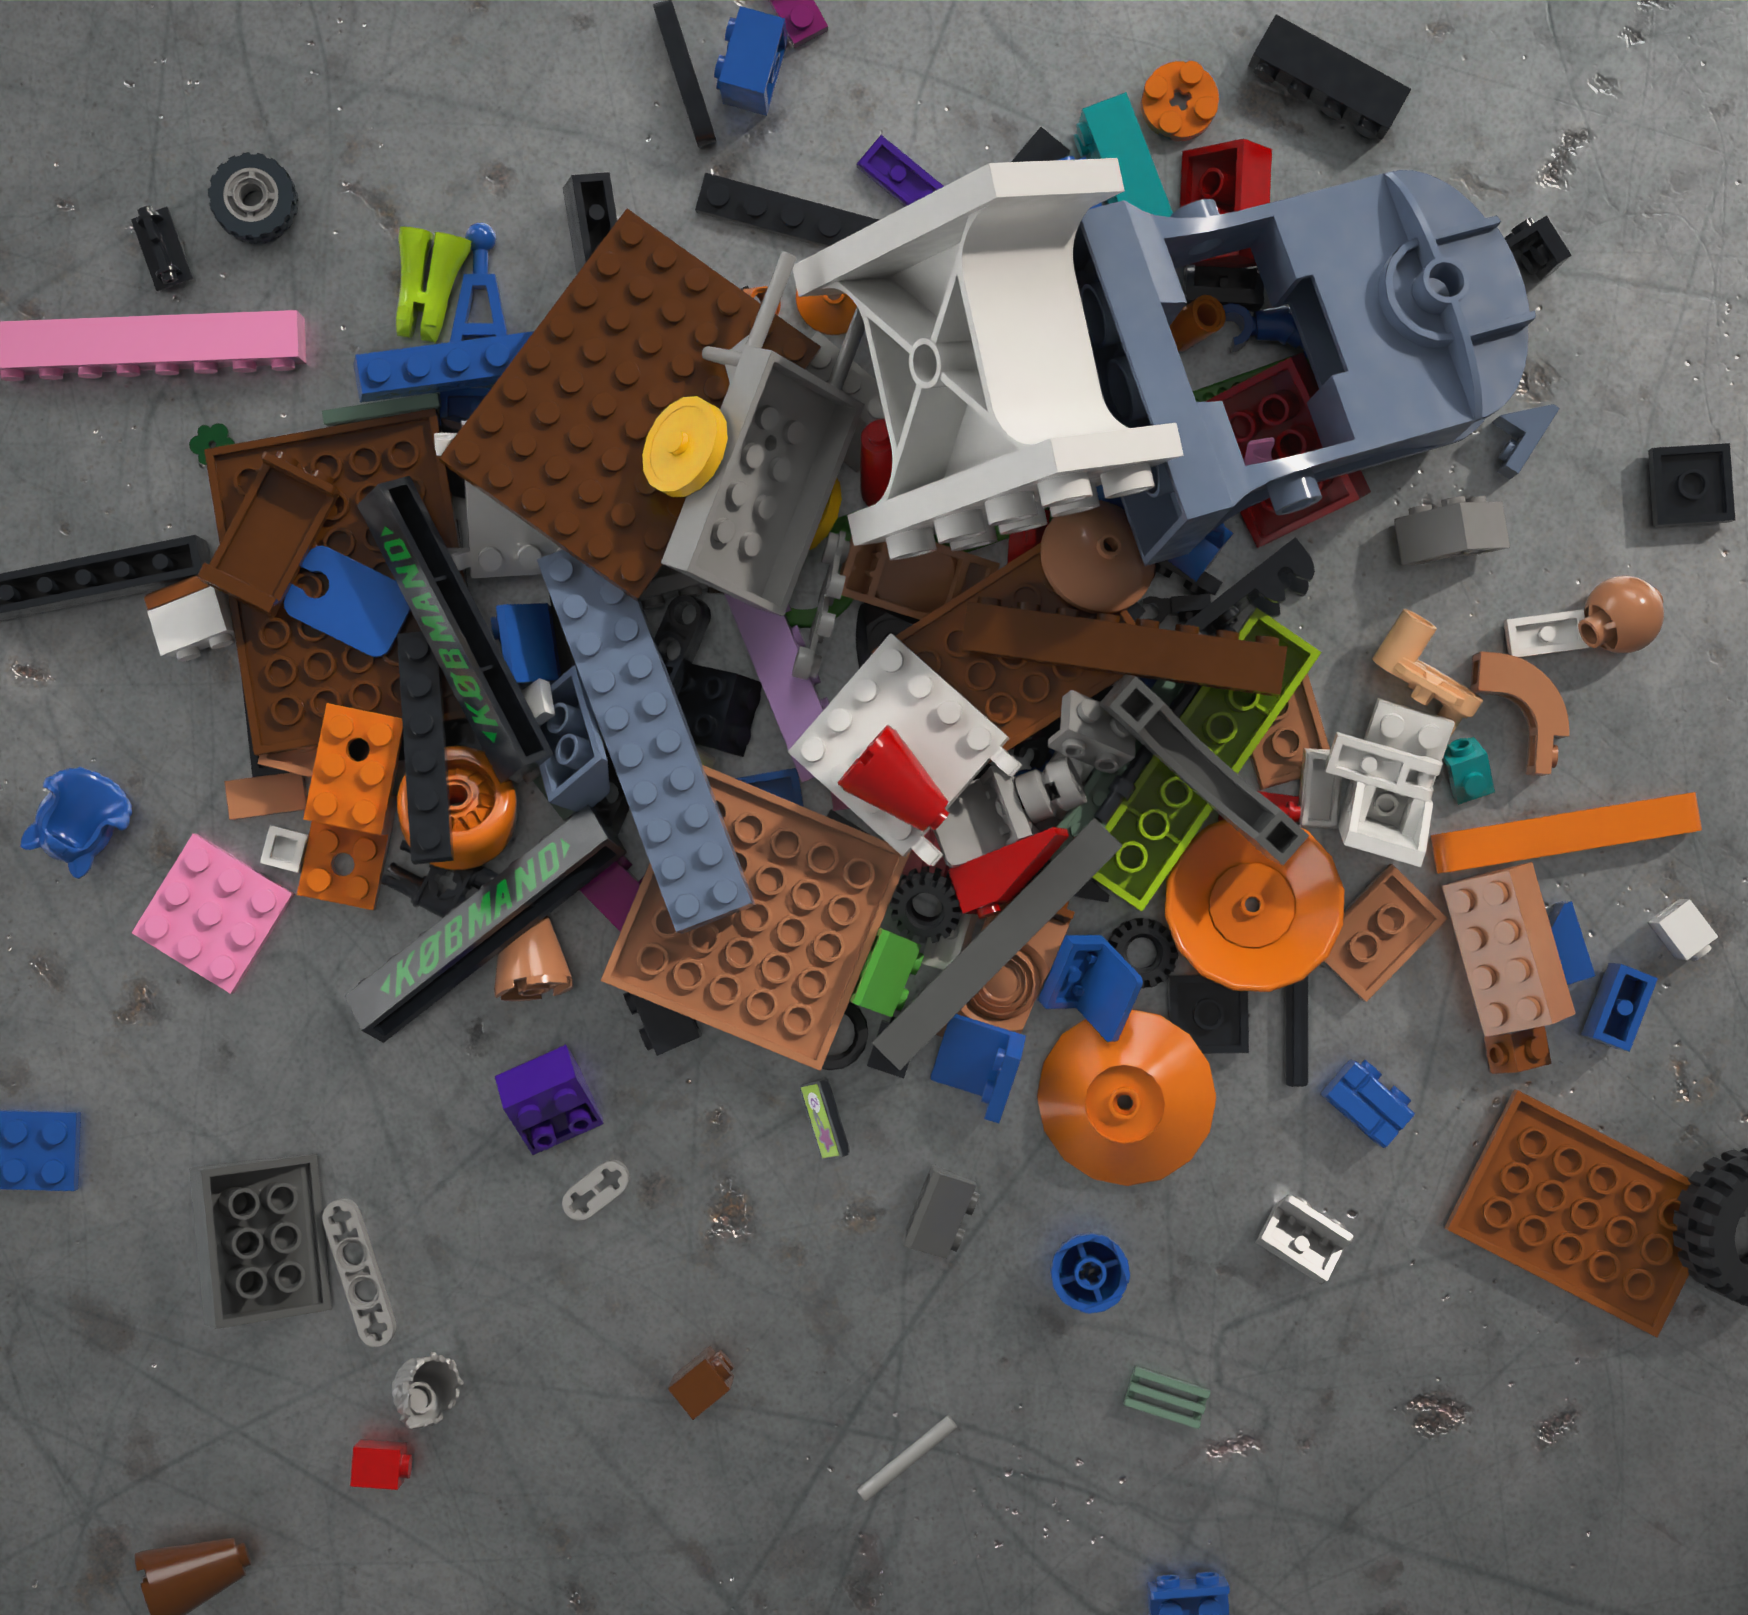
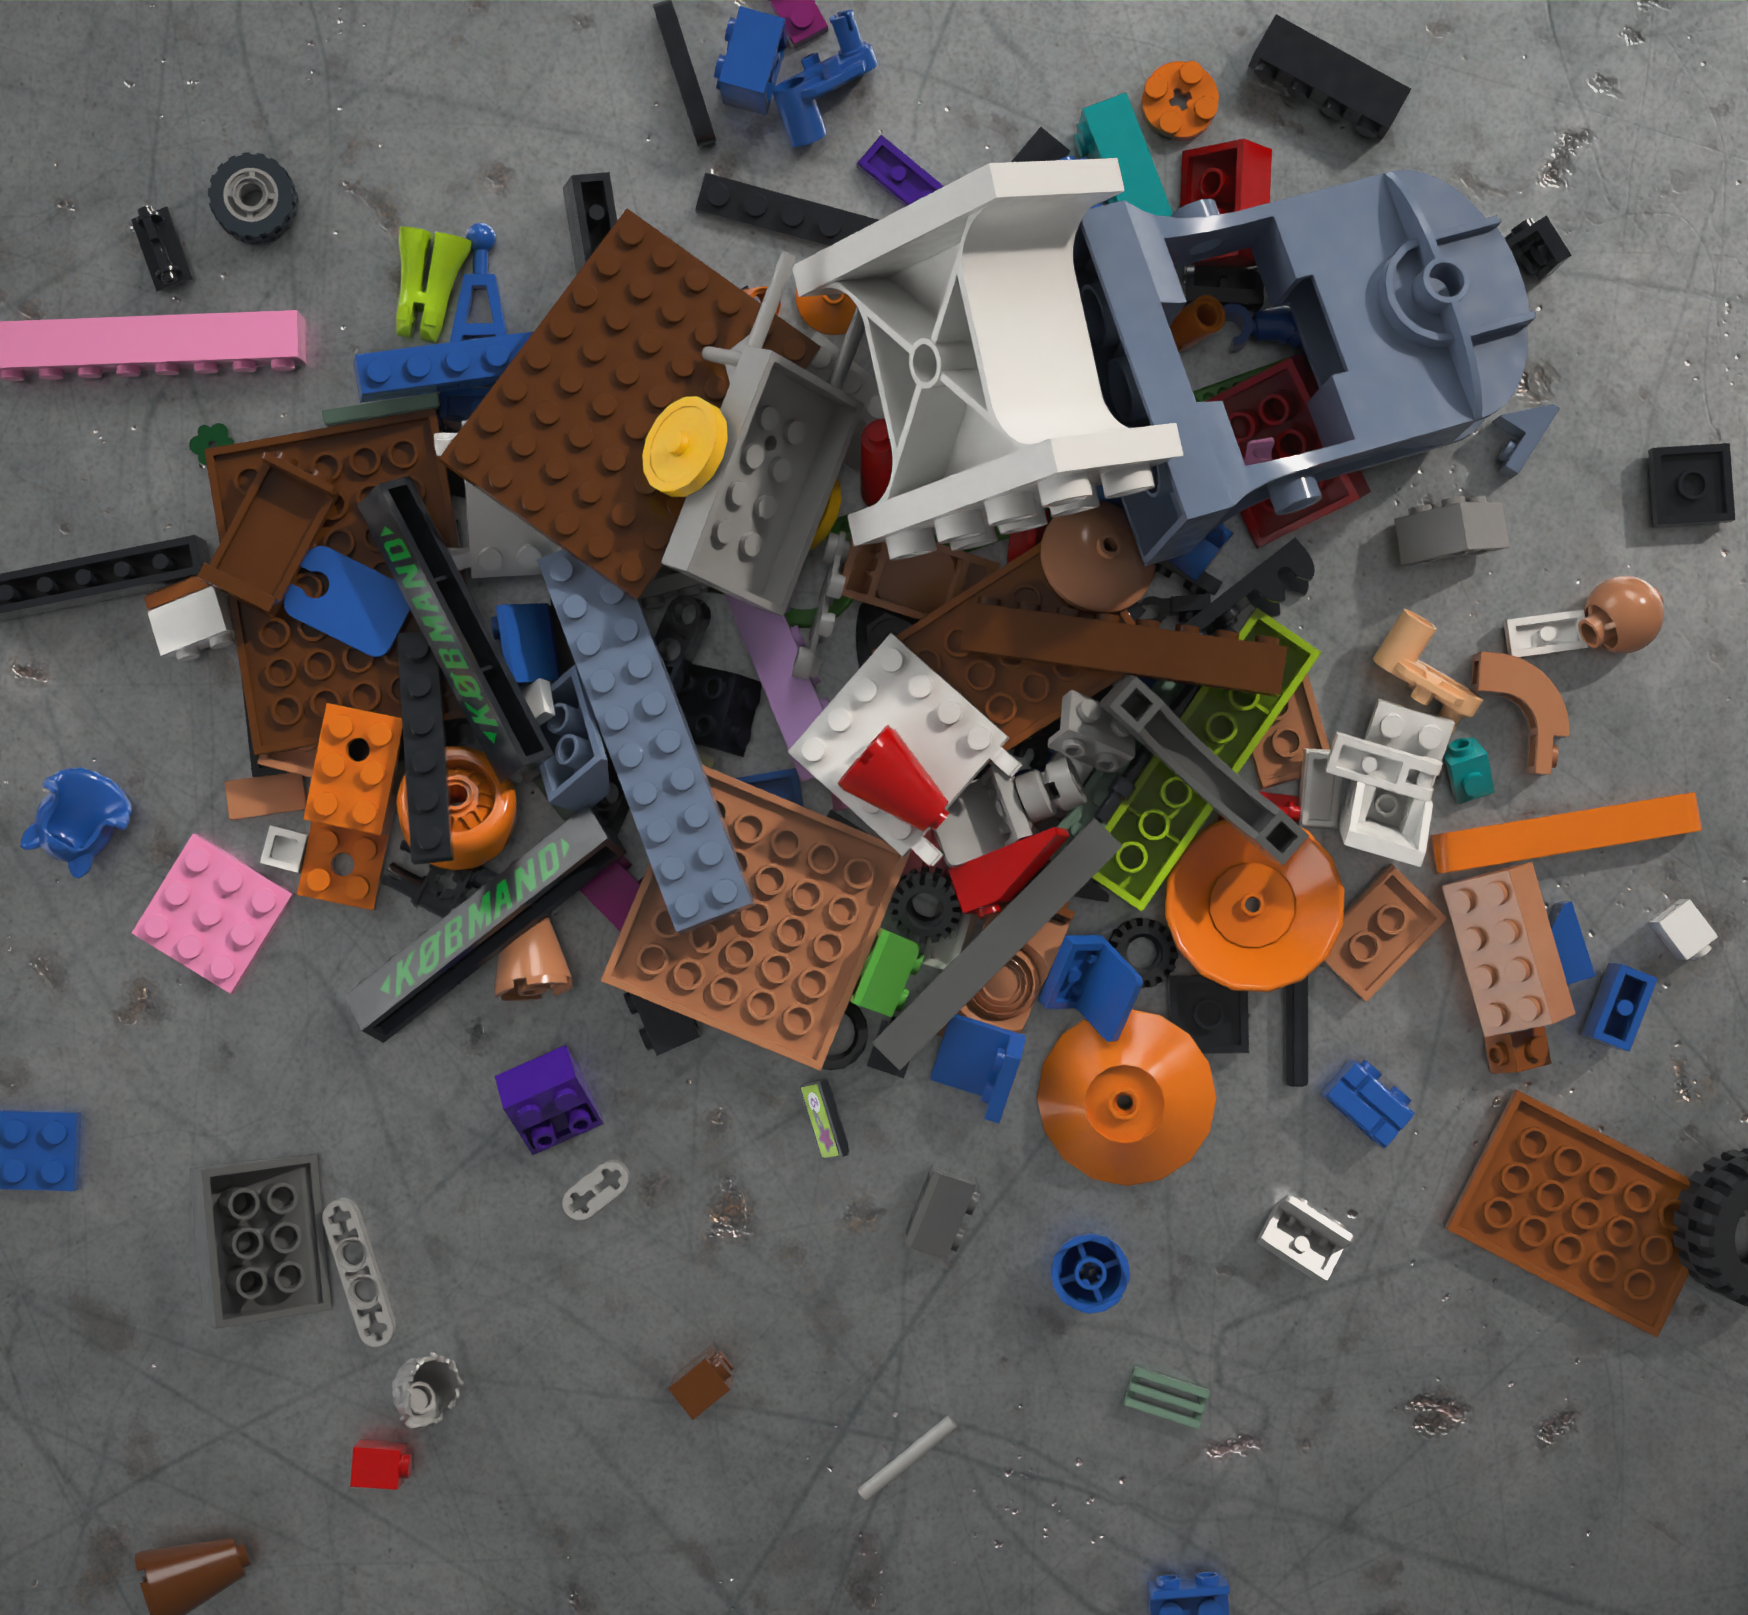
none -> blue piece [772,10,878,147]

